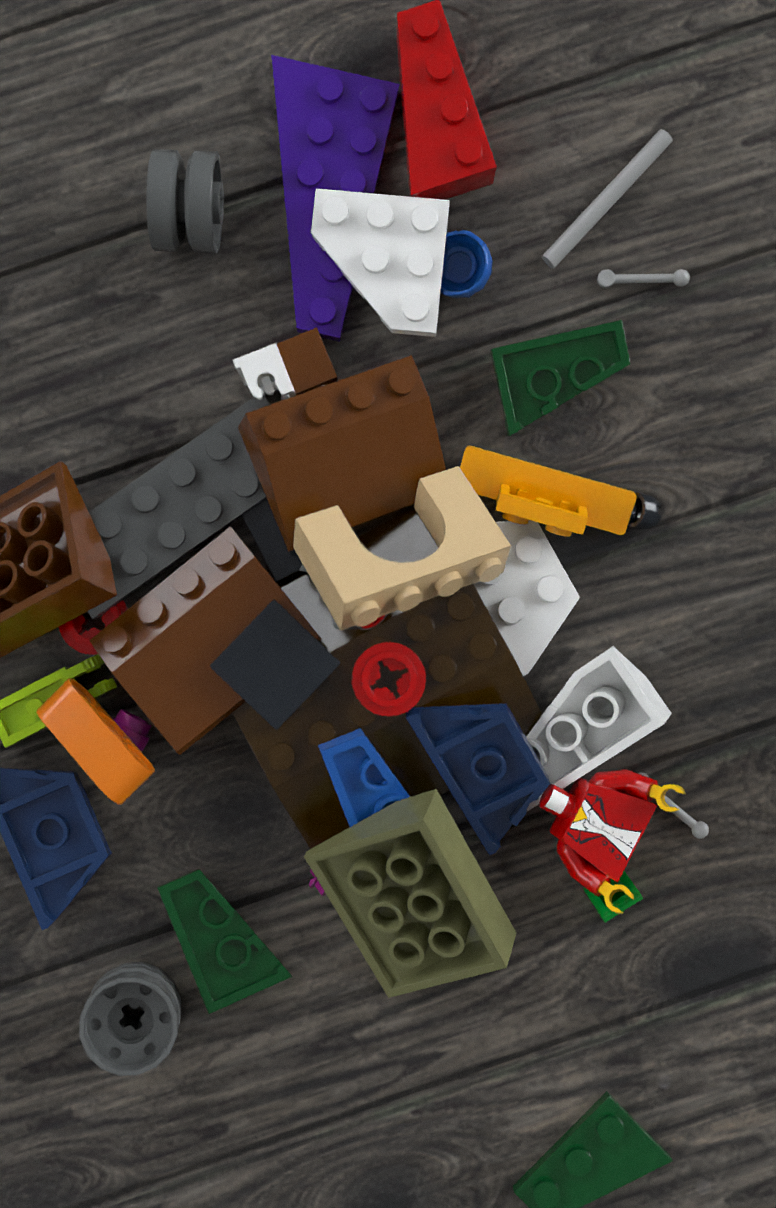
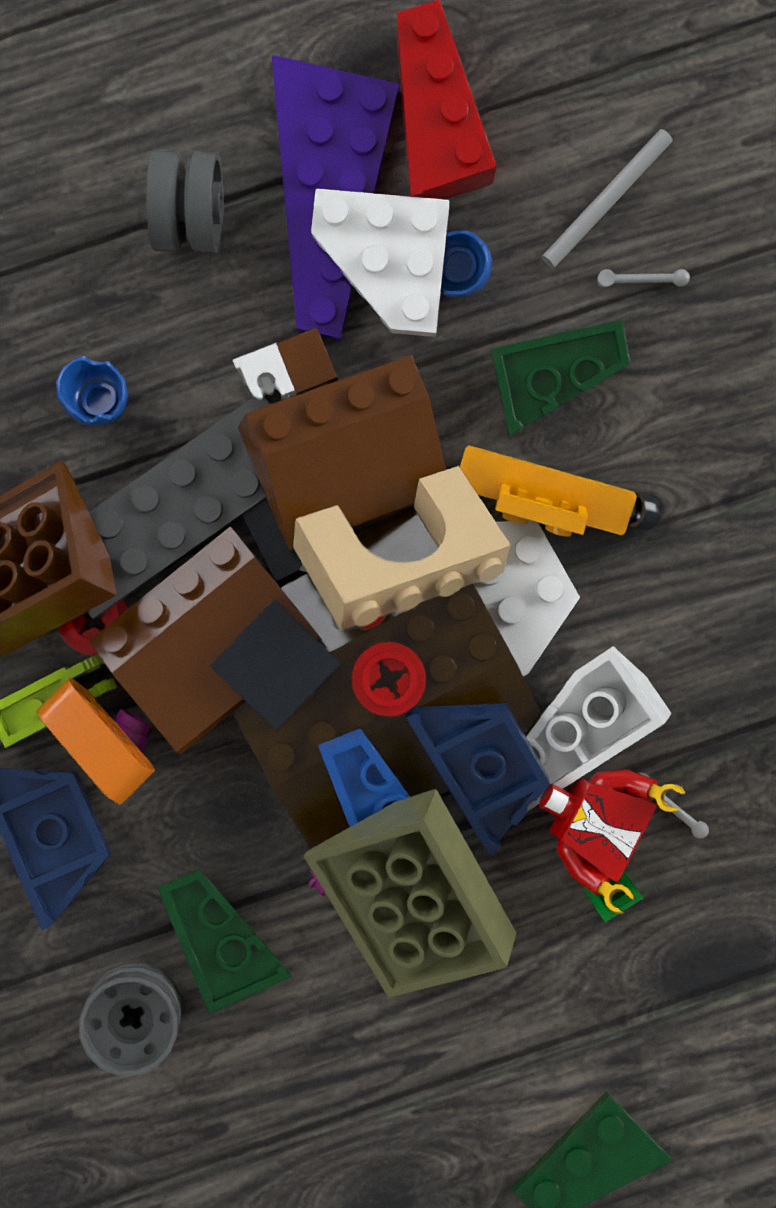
none -> blue hair [56,356,129,427]

